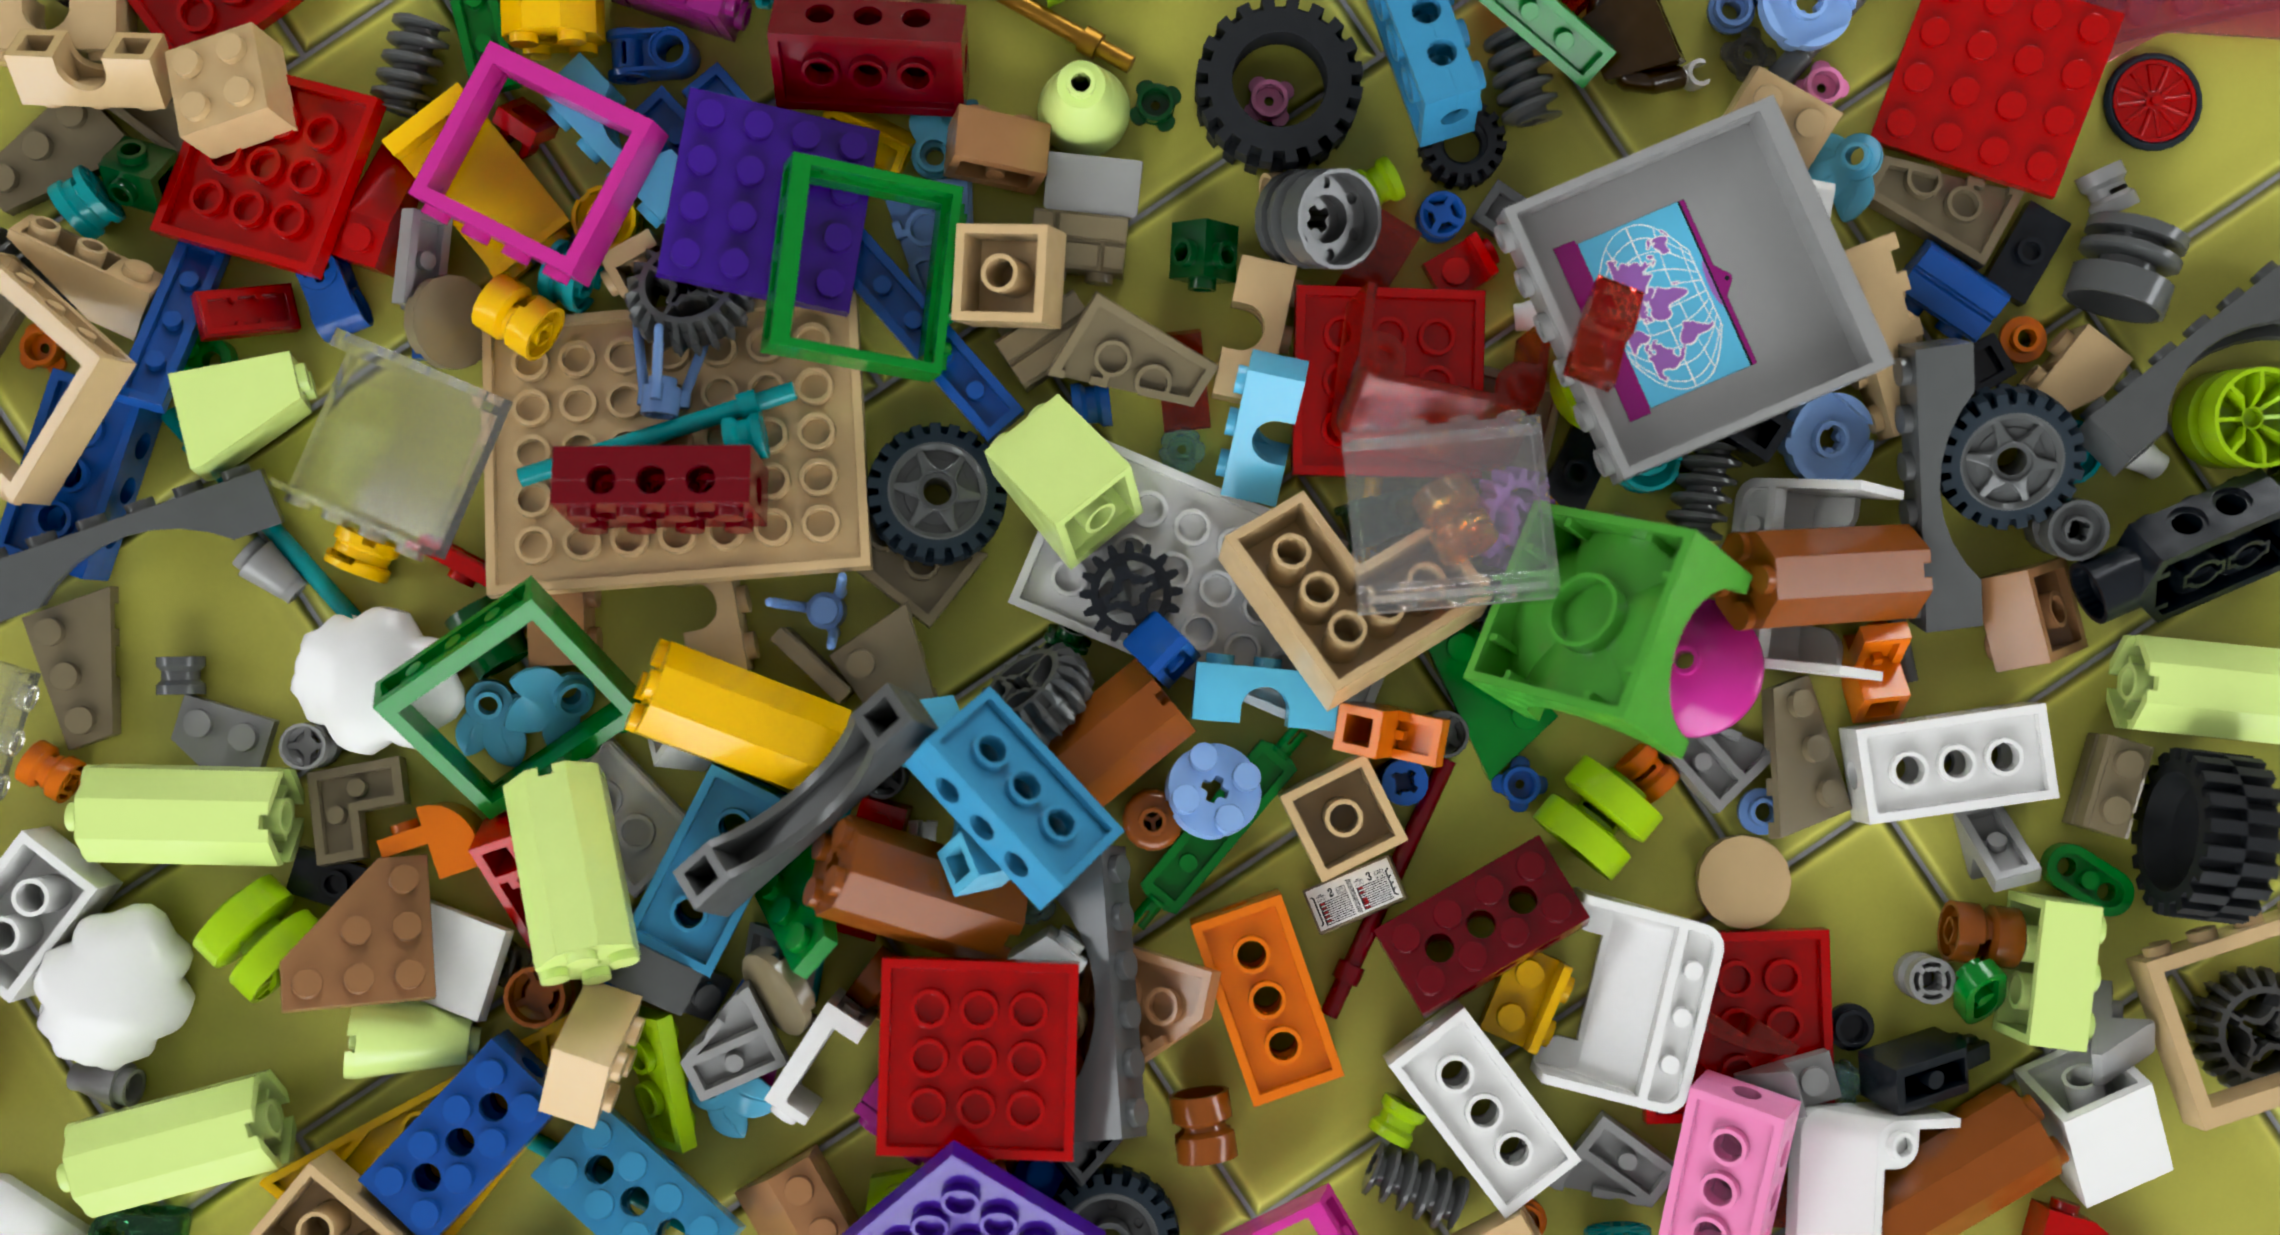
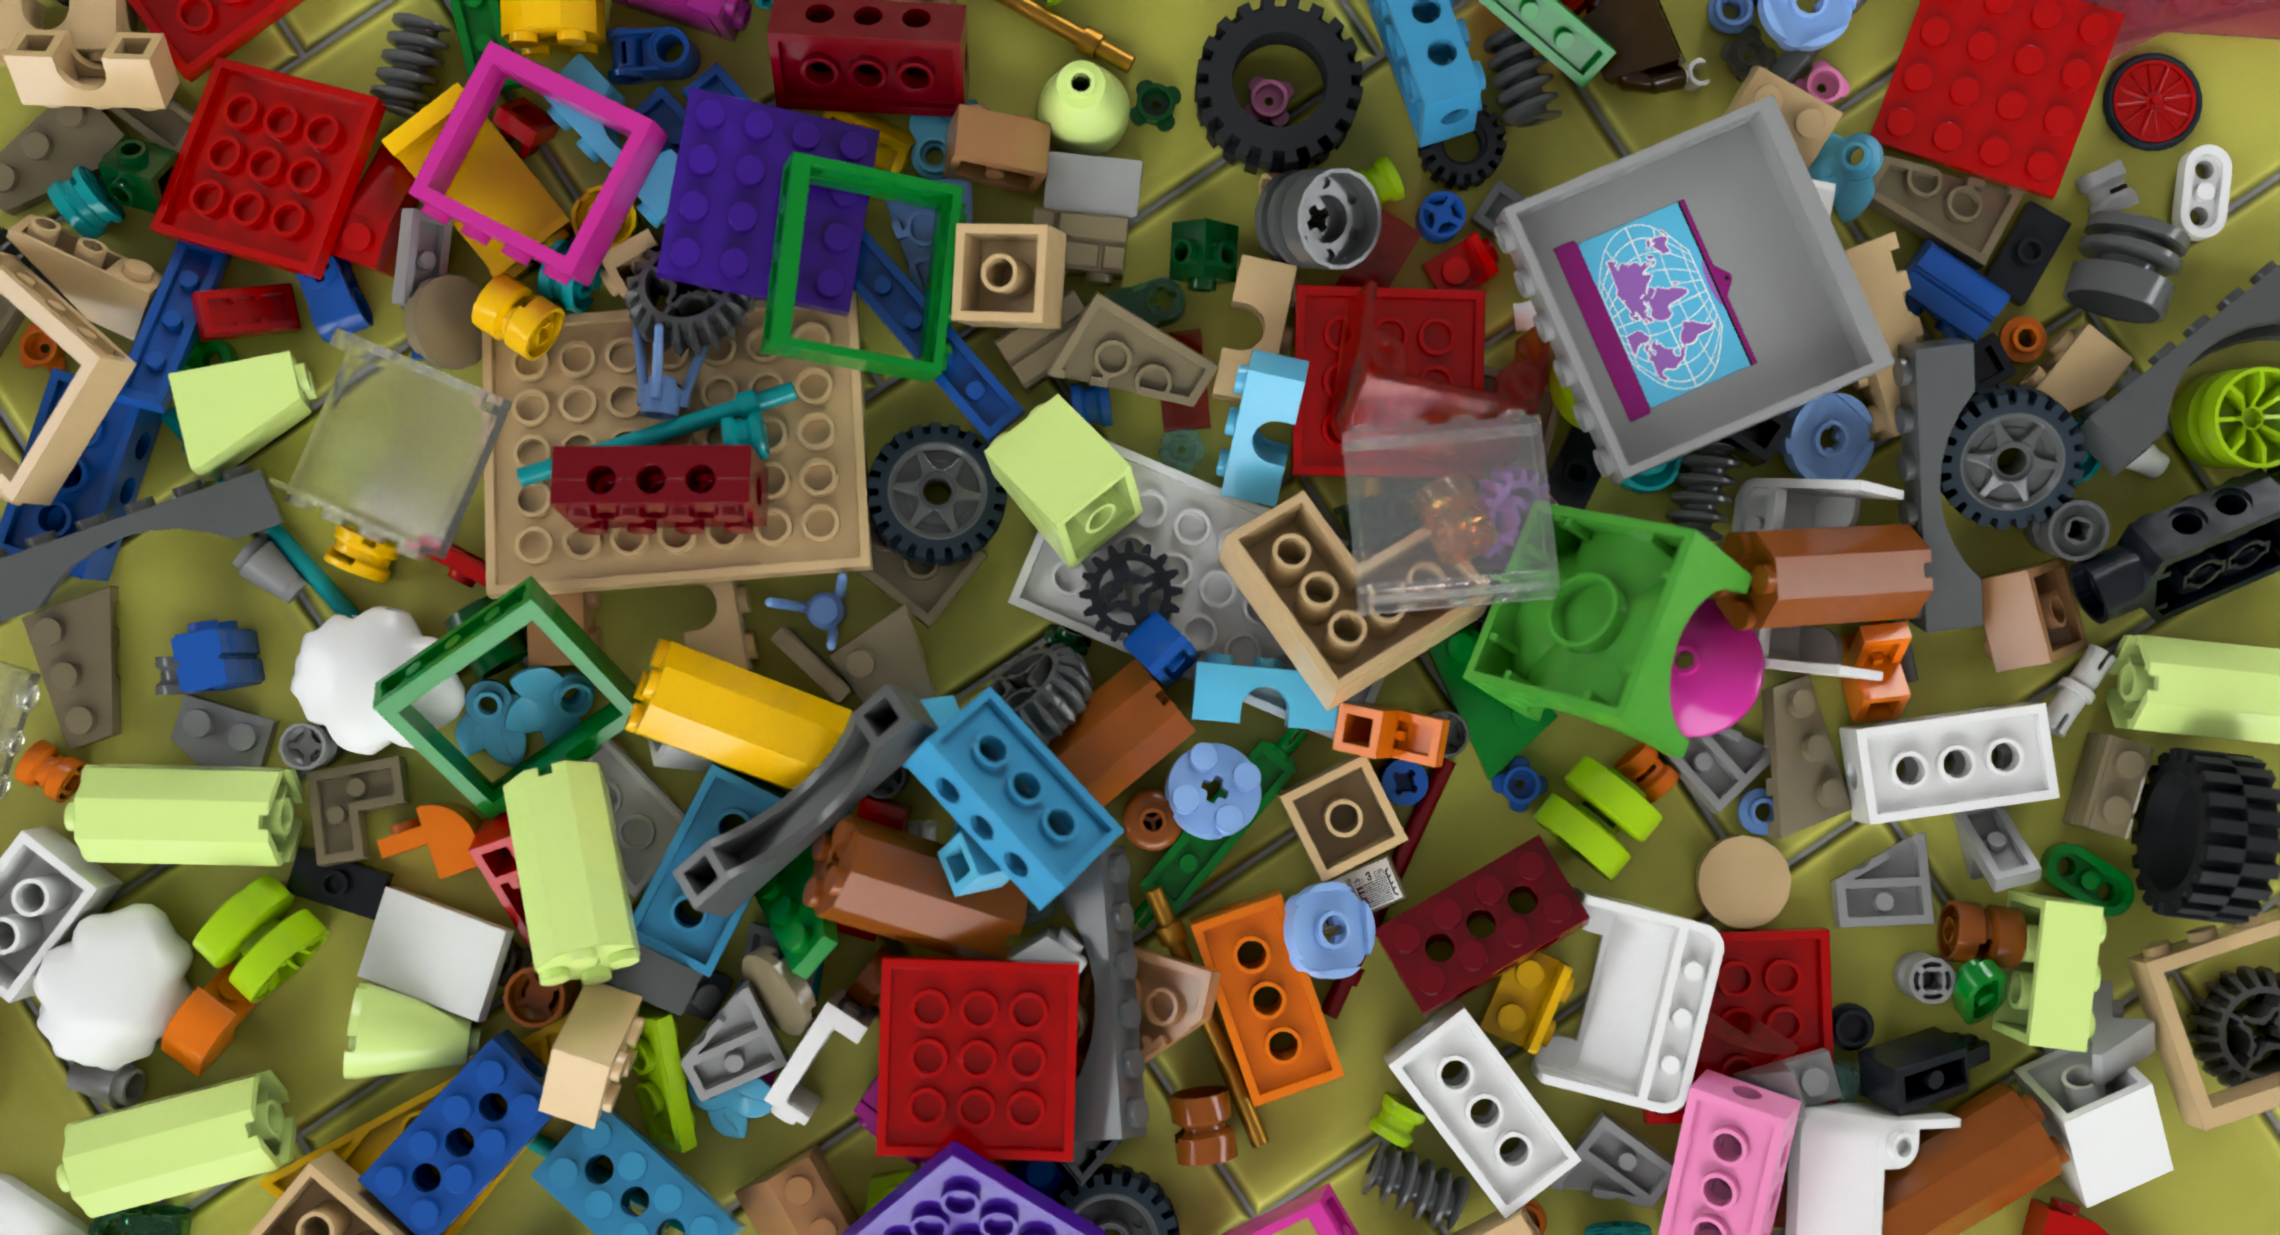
tan brick [165,22,298,159] -> none
medium nougat plate [279,854,436,1014] -> none
clear red slope [1562,275,1645,392] -> none
none -> orange brick [161,961,263,1077]
none -> blue brick [171,620,265,693]
none -> clear green piece [1103,277,1186,328]
none -> pearl gold bar [1144,885,1269,1148]
none -> light blue plate [1283,882,1376,979]
none -> light grey wing [1830,833,1935,928]
none -> white pin [2047,644,2117,738]
none -> white plate [2172,144,2233,241]

